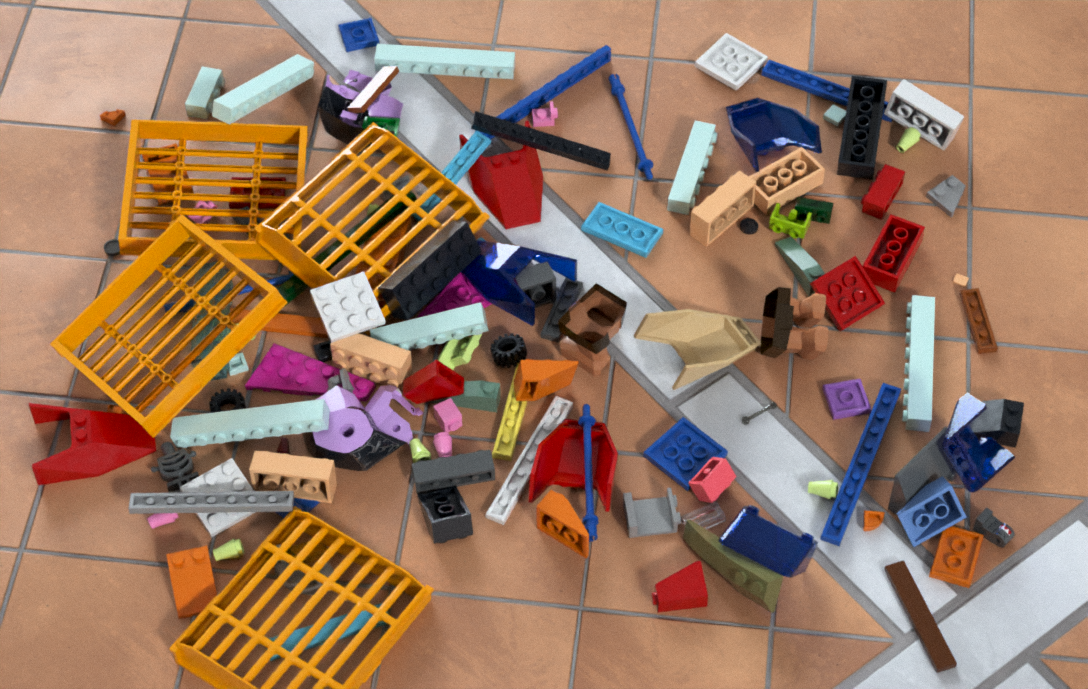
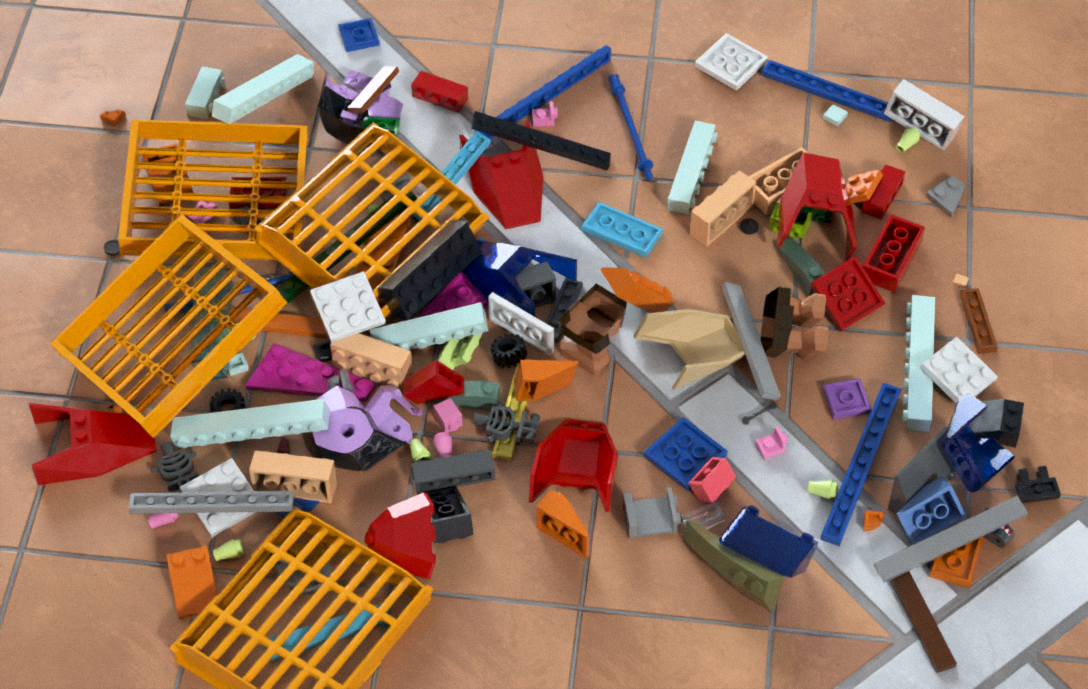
light aqua brick [374,44,515,79] -> none
white tile [486,396,573,525] -> none
blue bar [578,404,599,542] -> none
red slope [651,560,708,613] -> none
clear blue windscreen [726,98,822,172] -> none
black brick [837,76,887,180] -> none
none -> red brick [364,493,436,579]
none -> red brick [411,71,468,113]
none -> dark grey torso [473,402,540,445]
none -> white tile [488,292,554,356]
none -> orange slope [601,267,675,313]
none -> light grey tile [722,282,781,400]
none -> bright pink bracket [755,427,788,459]
none -> red windscreen [777,152,857,260]
none -> orange plate [846,170,883,203]
none -> light grey tile [874,496,1028,583]
none -> white plate [920,337,998,409]
none -> black plate [1015,466,1061,503]

